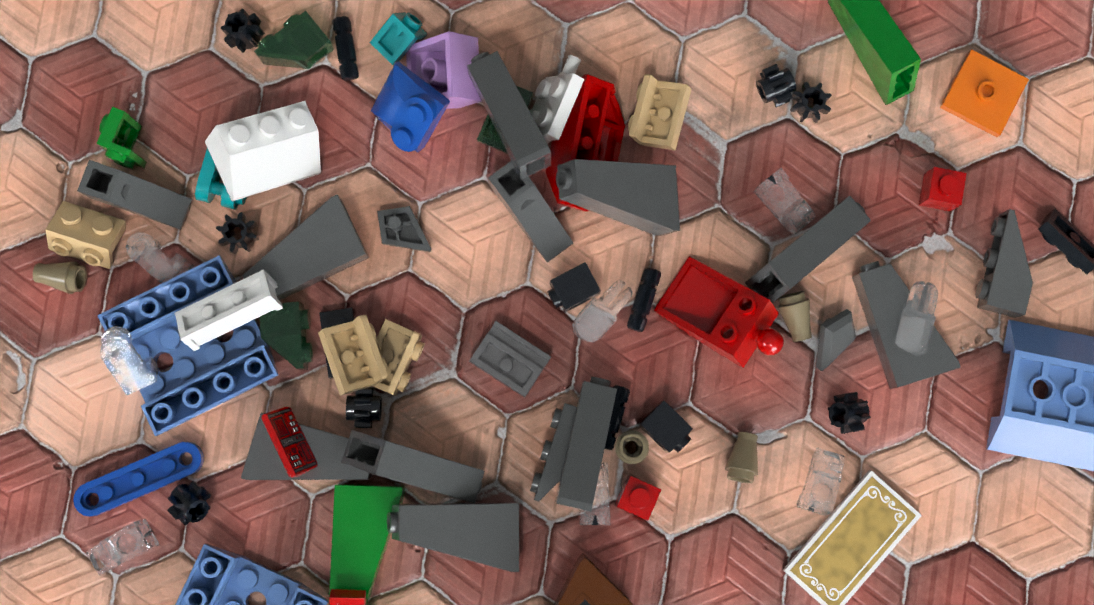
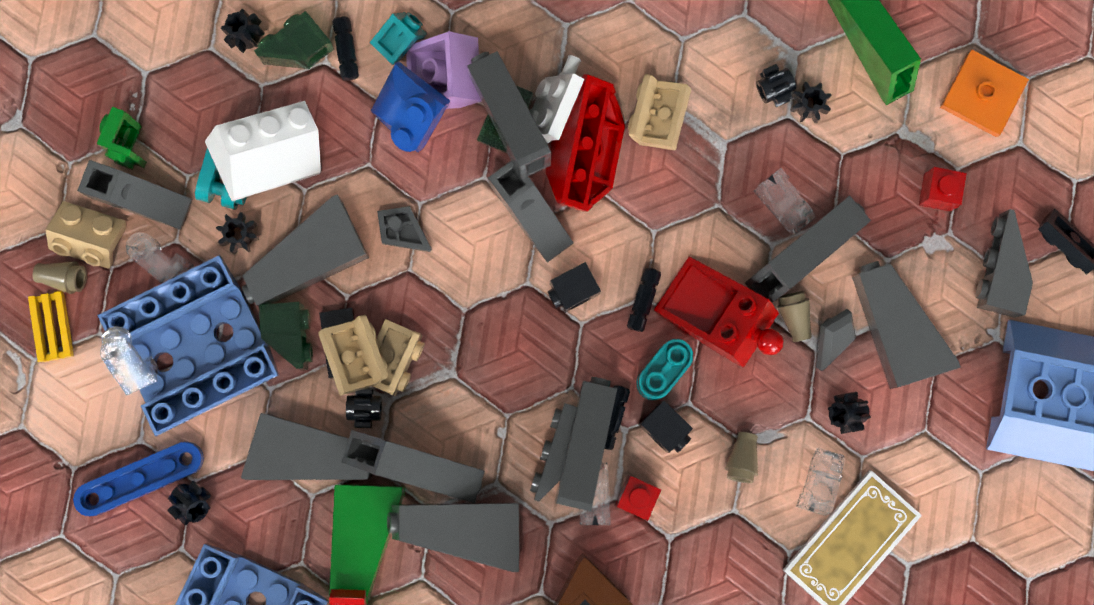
clear leg [86,519,160,576] -> none
white container [175,269,283,351] -> none
slope [261,407,318,478] -> none
flat silver plate [469,321,551,398] -> none
dark grey slope [556,159,680,236] -> none
clear arm [572,280,633,342] -> none
dark tan cone [615,430,649,464] -> none
clear arm [895,281,938,356] -> none
none -> yellow tile [28,291,74,363]
none -> teal brick [636,339,693,401]

